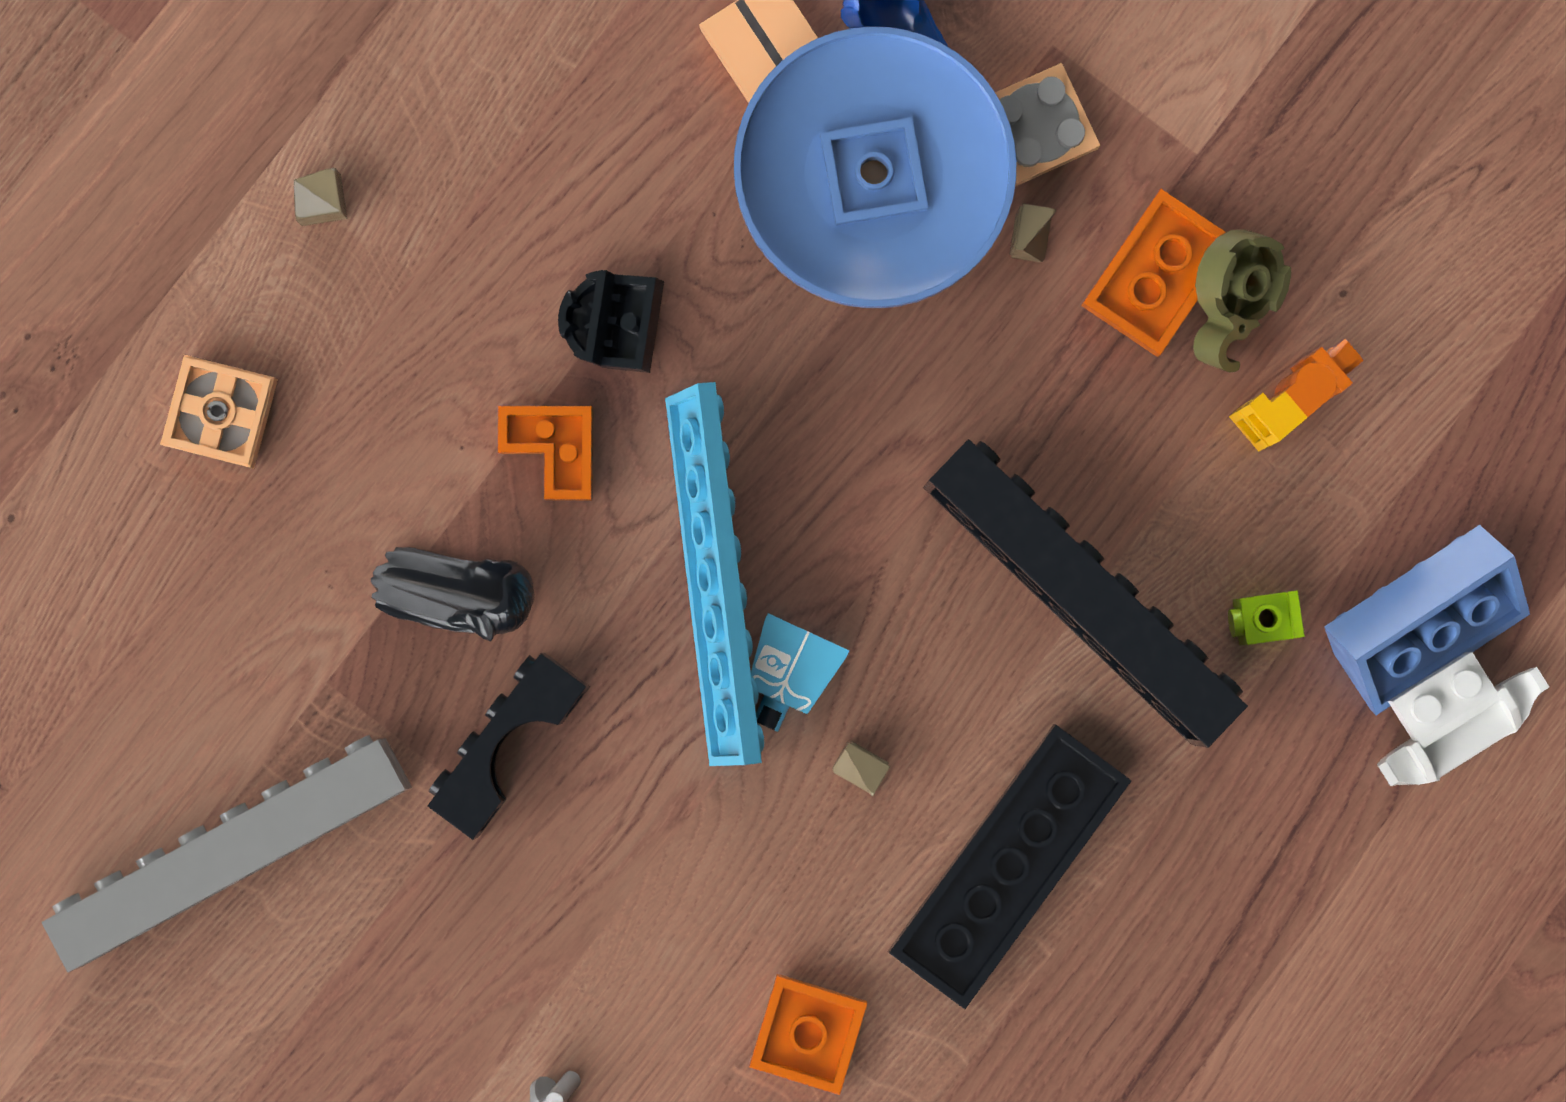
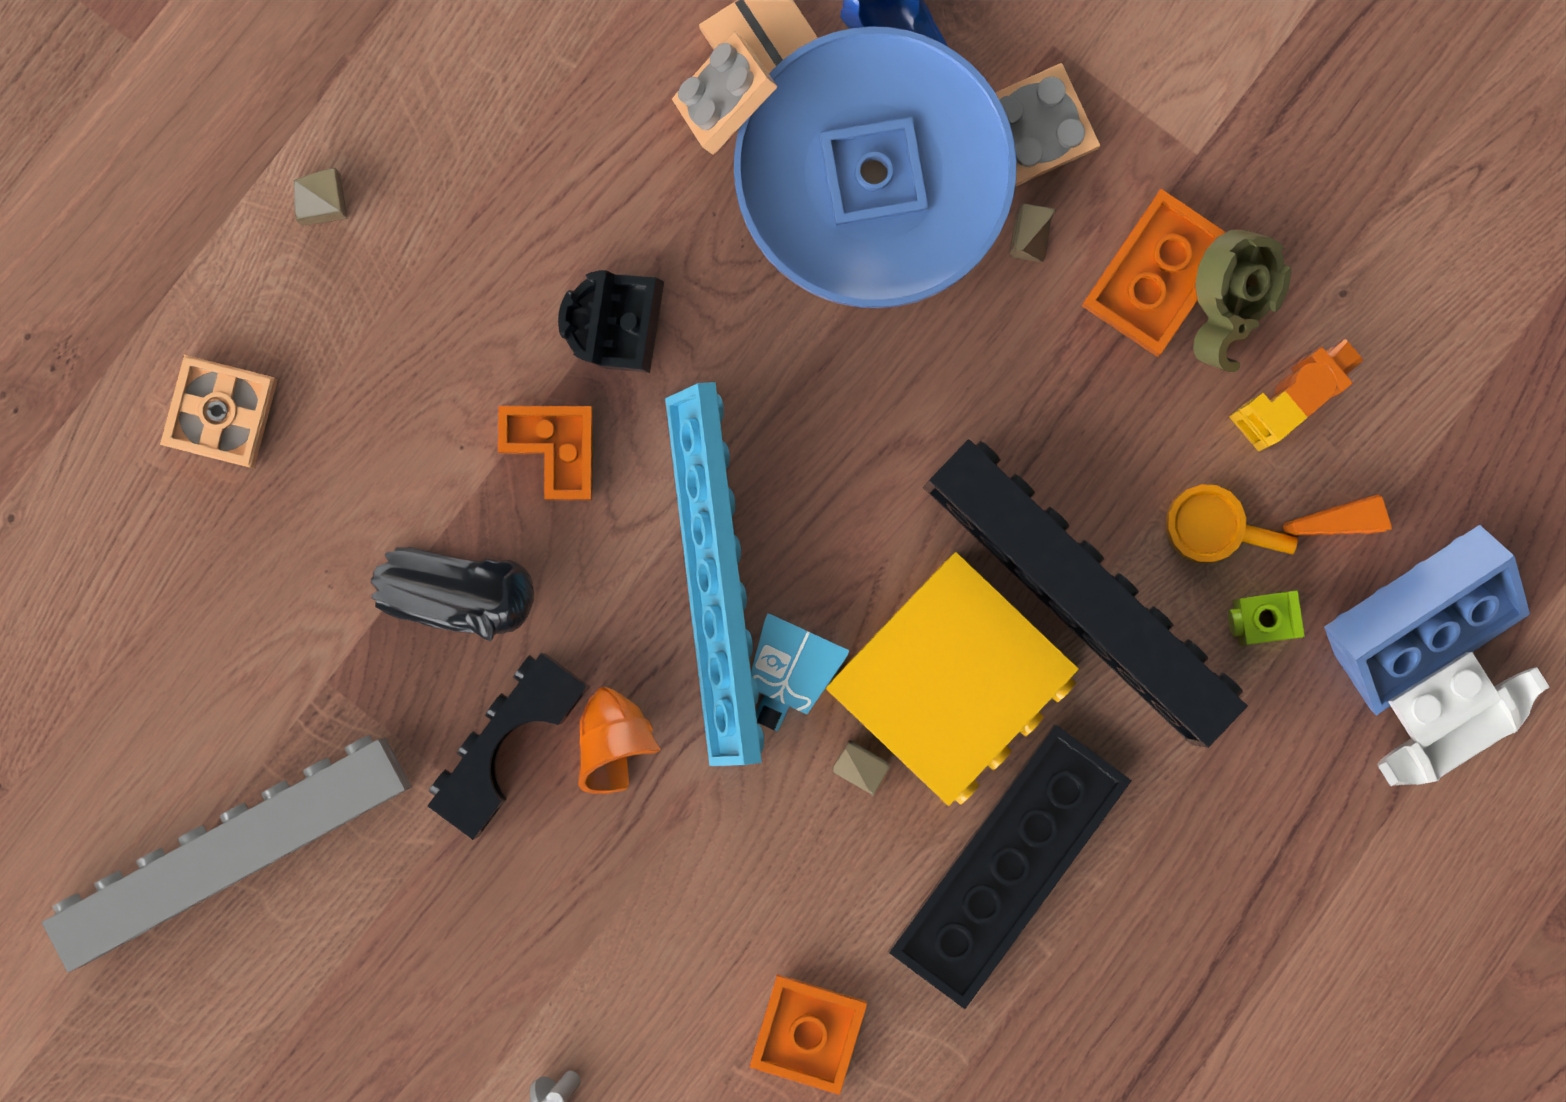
none -> orange helmet [578,687,661,794]
none -> piece [672,31,778,155]
none -> yellow panel [825,552,1079,806]
none -> light orange piece [1165,484,1298,563]
none -> orange slope [1282,494,1392,536]

